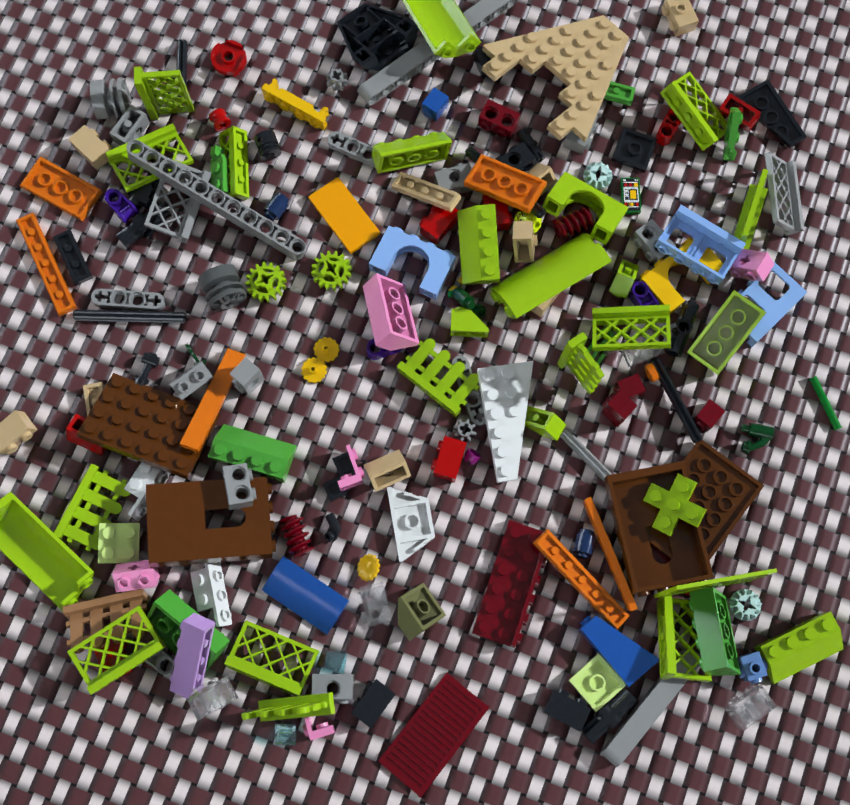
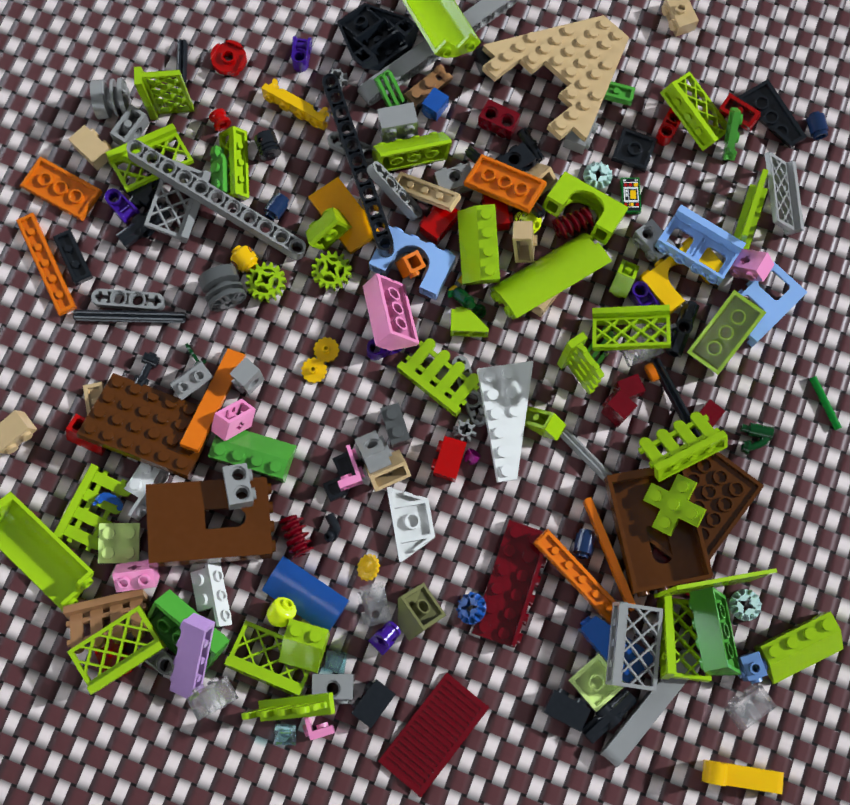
none -> blue piece [92,492,123,511]
none -> bright pink brick [211,399,256,441]
none -> yellow head [230,245,258,273]
none -> neon yellow head [267,597,297,627]
none -> lime slope [279,619,330,674]
none -> dark purple piece [291,36,312,72]
none -> lime slope [305,207,352,251]
none -> black beam [322,73,394,258]
none -> light grey brick [354,430,392,474]
none -> light grey beam [367,161,422,221]
none -> dark purple piece [368,621,401,655]
none -> bright green tile [374,69,405,107]
none -> light grey brick [377,102,418,143]
none -> dark grey brick [380,403,410,449]
none -> orange brick [395,250,426,279]
none -> medium nougat plate [404,64,453,109]
none -> blue gear [456,592,486,625]
none -> light grey fence [605,601,663,691]
none -> lime fence [638,412,728,482]
none -> yellow beam [702,760,784,794]
none -> dark blue brick [806,111,829,140]

